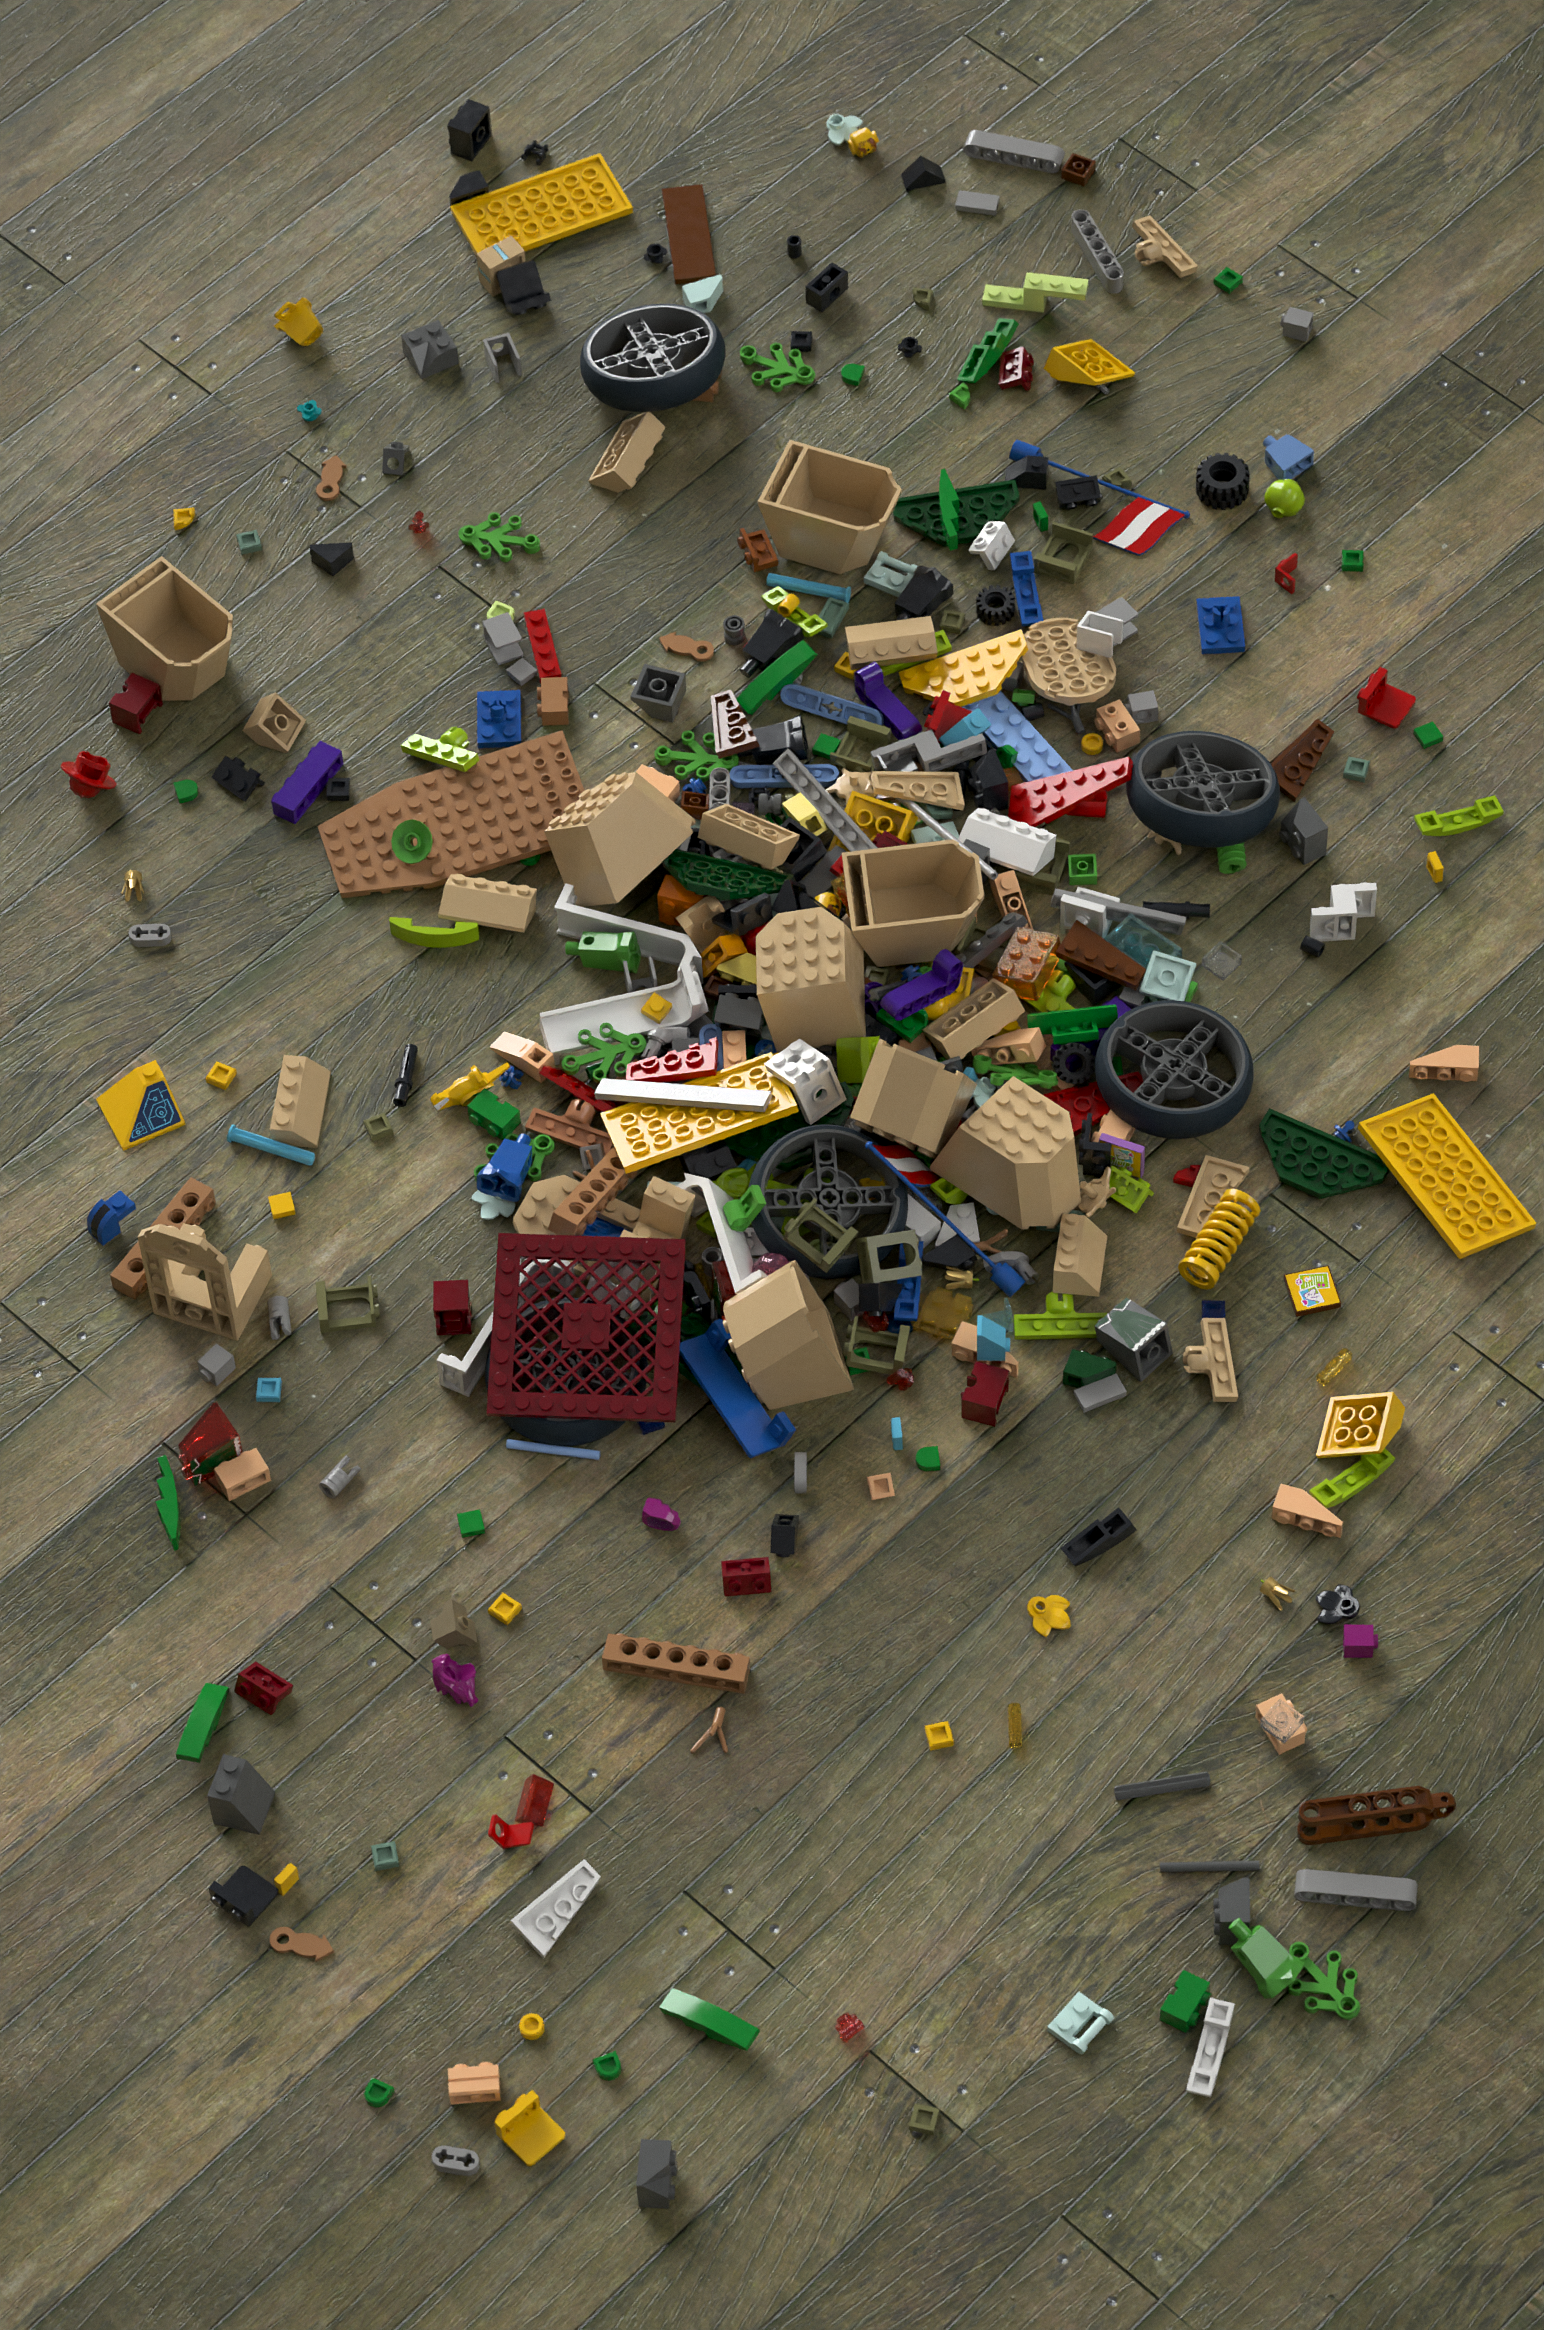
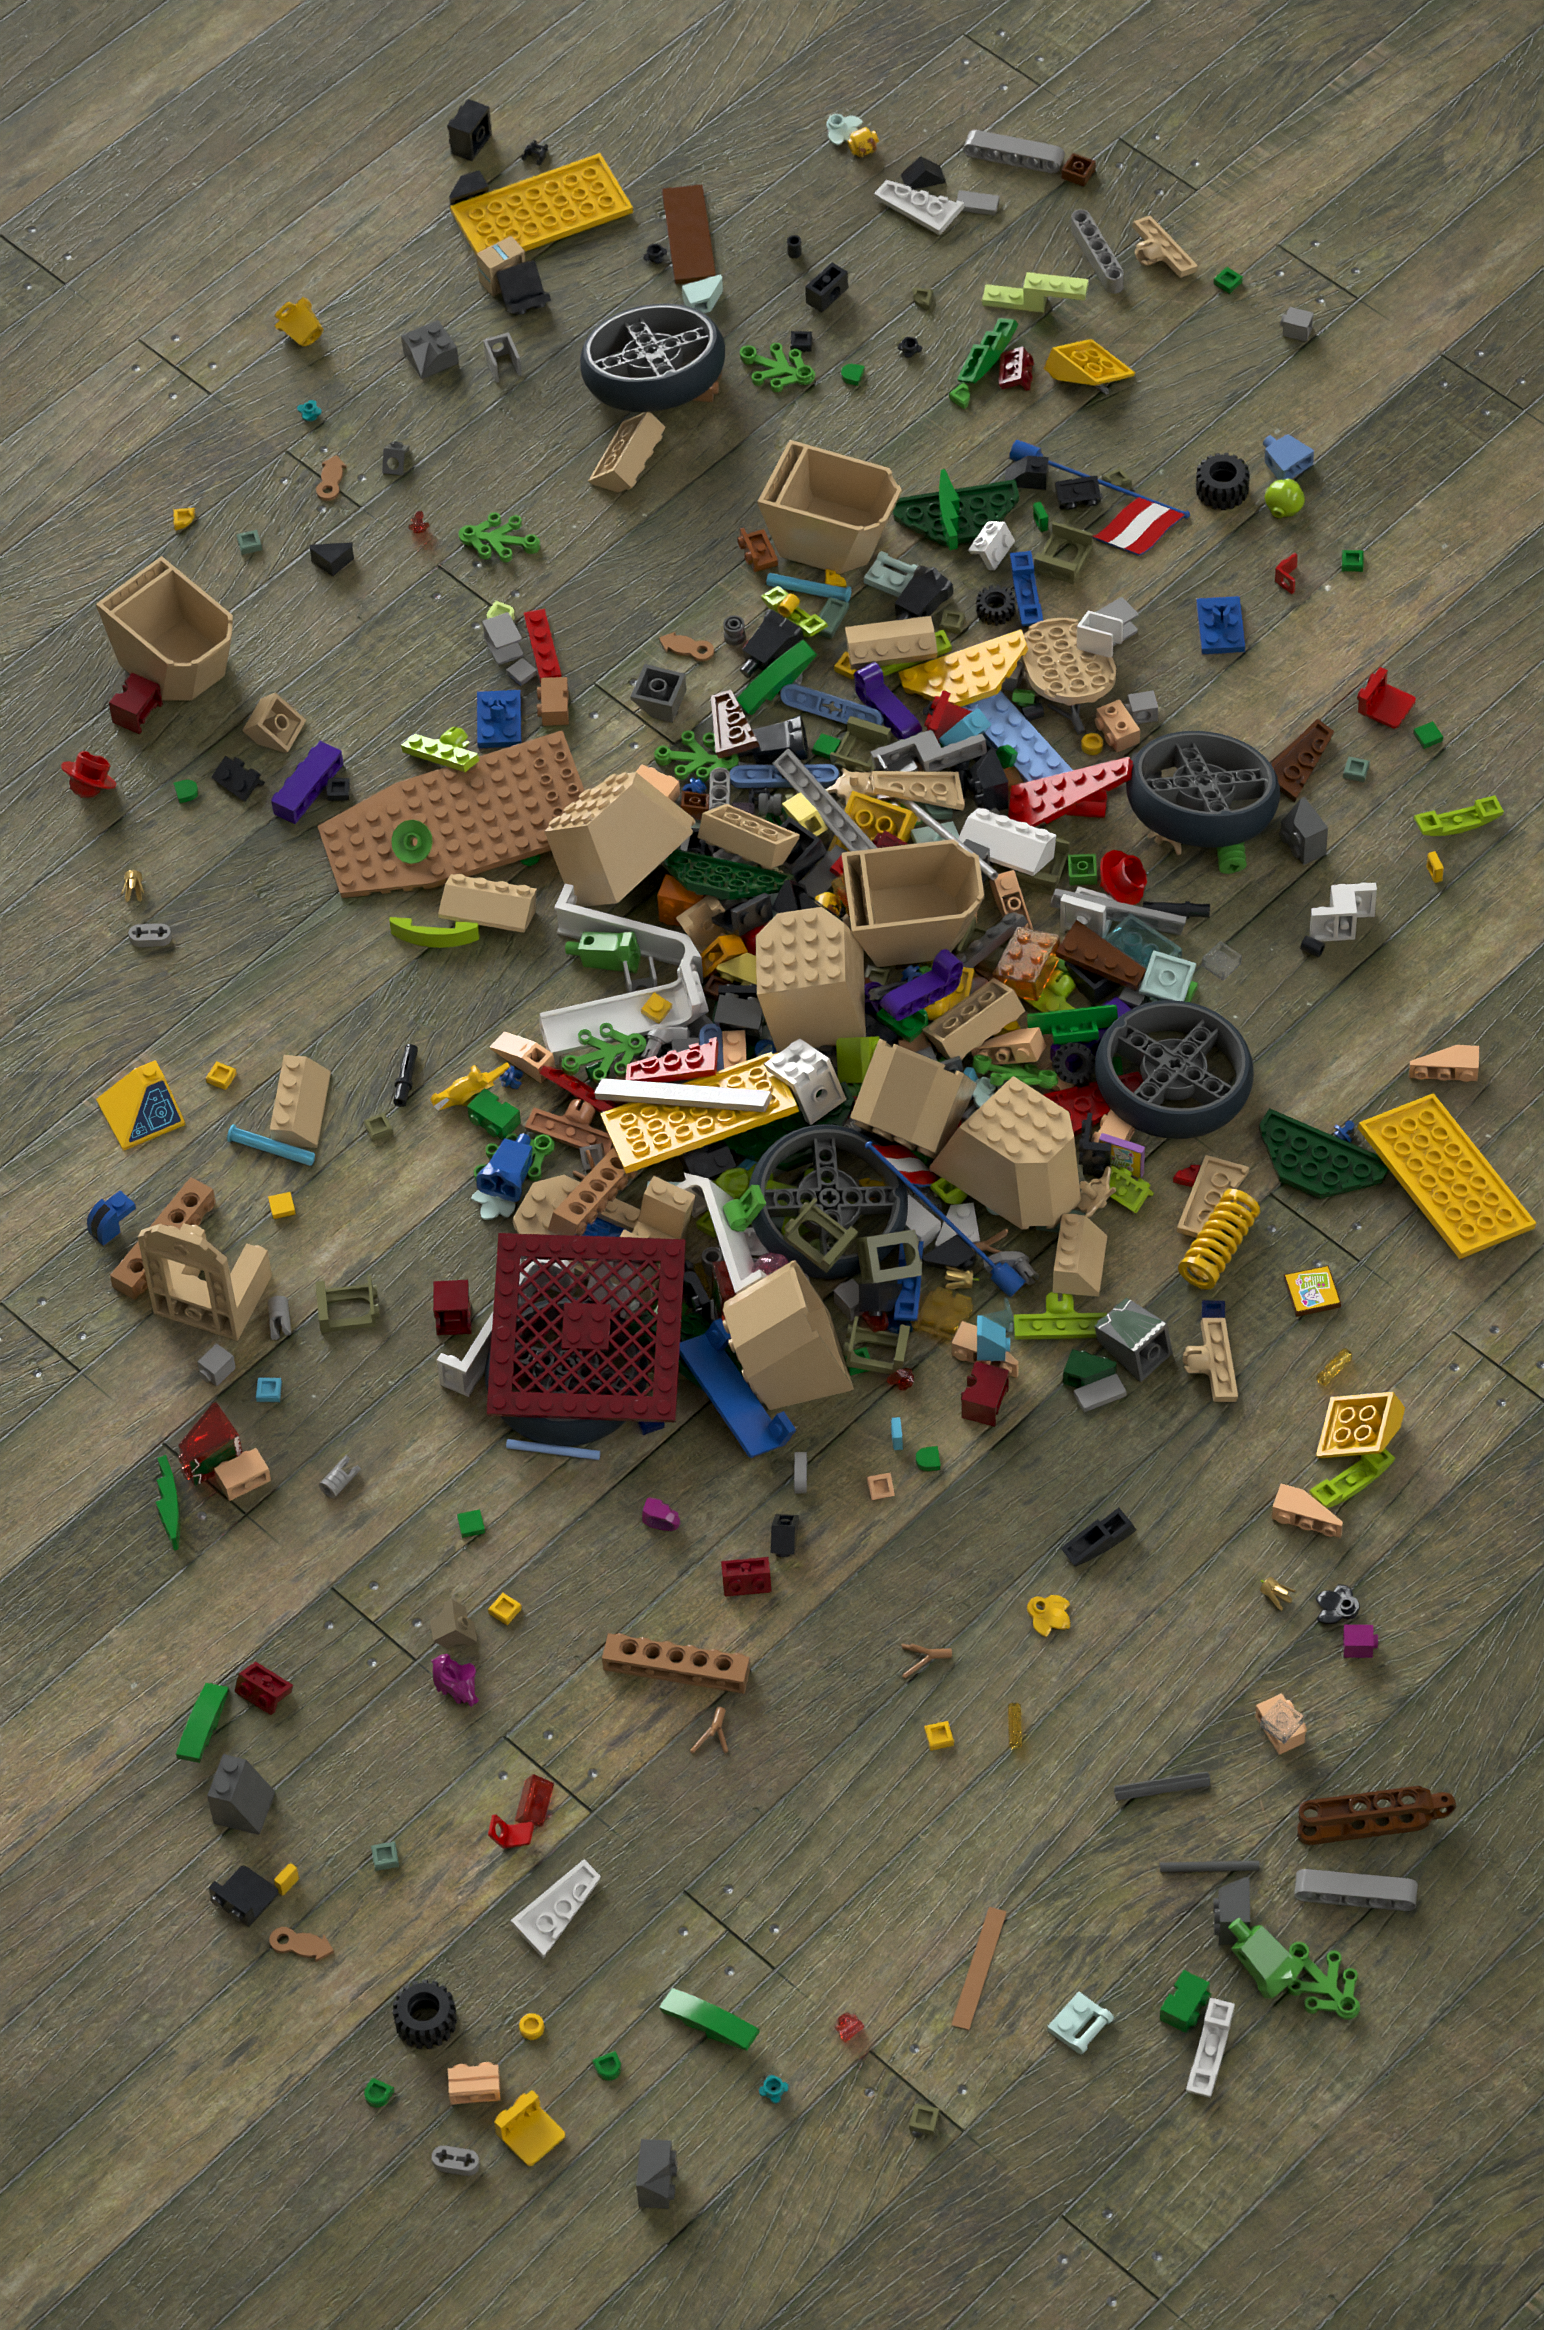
none -> black tyre [392,1980,457,2049]
none -> teal plate [759,2075,789,2103]
none -> yellow tile [825,569,846,588]
none -> white wing [874,180,964,235]
none -> medium nougat plant [901,1644,952,1678]
none -> medium nougat sticker [951,1907,1007,2030]
none -> red helmet [1100,850,1147,905]

